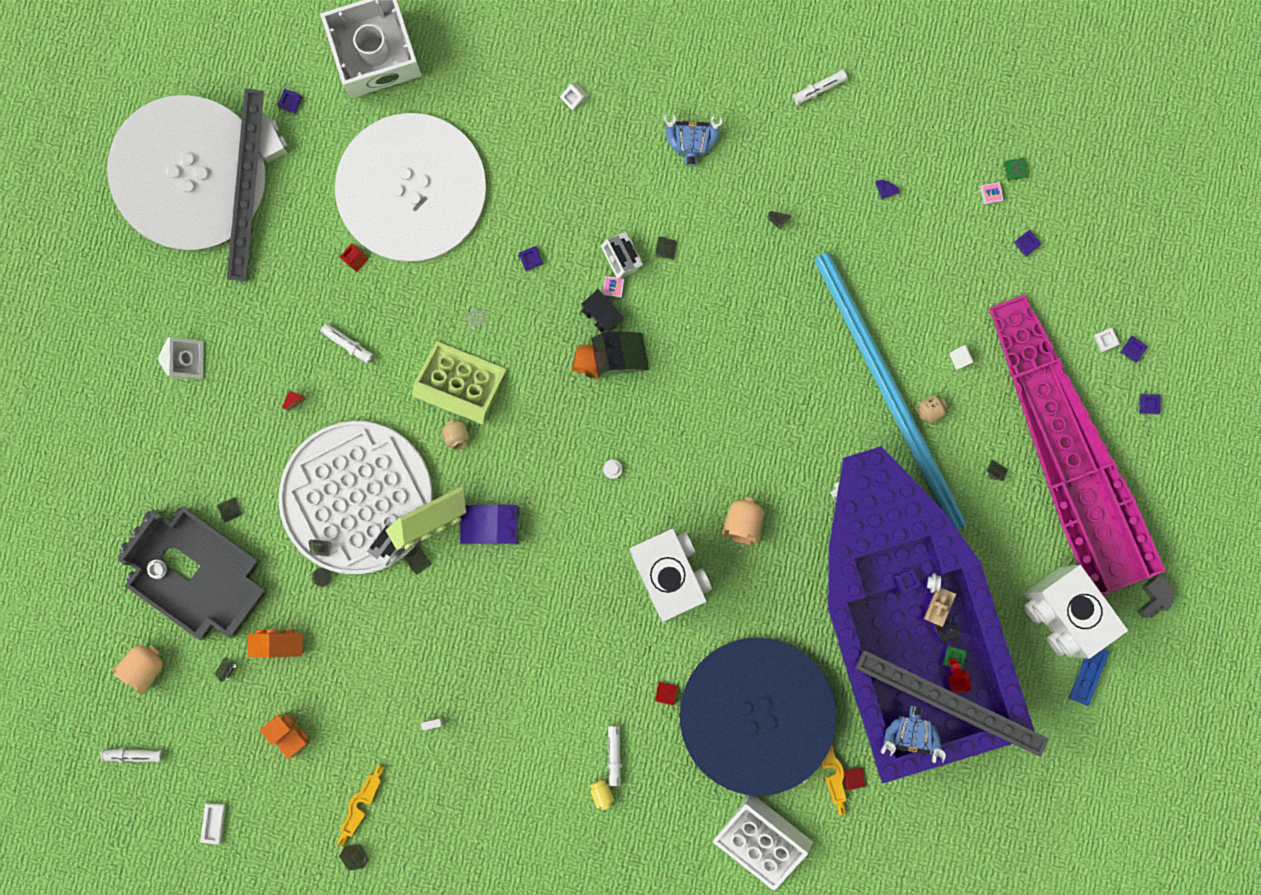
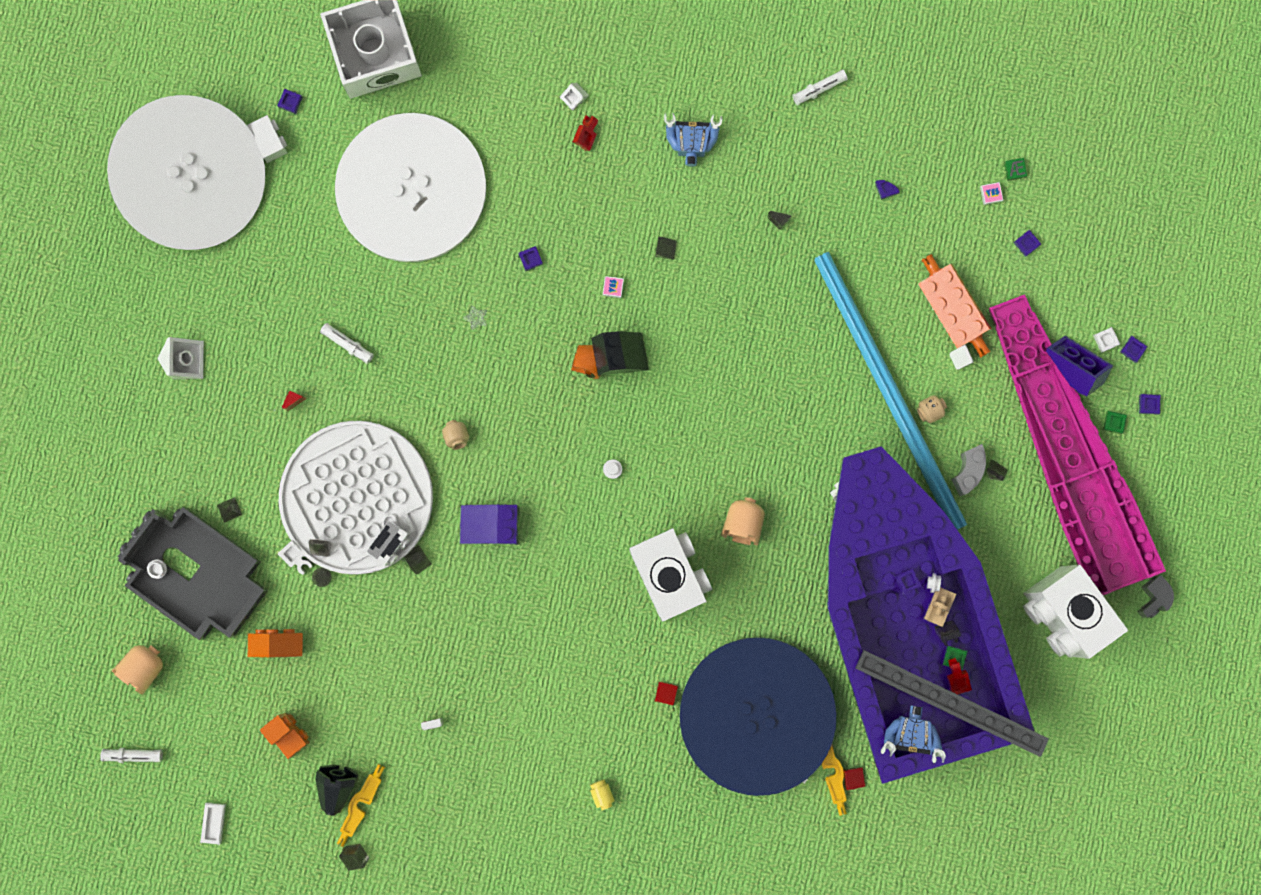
clear smoke slope [215,658,236,682] -> none
dark grey plate [227,88,264,281] -> none
red slope [339,243,369,272] -> none
yellowish green slope [386,486,466,550] -> none
yellowish green slope [412,341,507,425] -> none
black brick [581,289,624,333] -> none
brick [601,232,643,279] -> none
white pin [607,726,622,786] -> none
white slope [712,795,813,891] -> none
blue plate [1069,649,1109,706] -> none
none -> white plate [278,540,313,575]
none -> black cone [315,765,358,816]
none -> red plate [573,116,598,151]
none -> plate [918,254,991,358]
none -> light grey brick [951,444,986,496]
none -> dark purple slope [1046,336,1113,397]
none -> green tile [1103,411,1127,434]

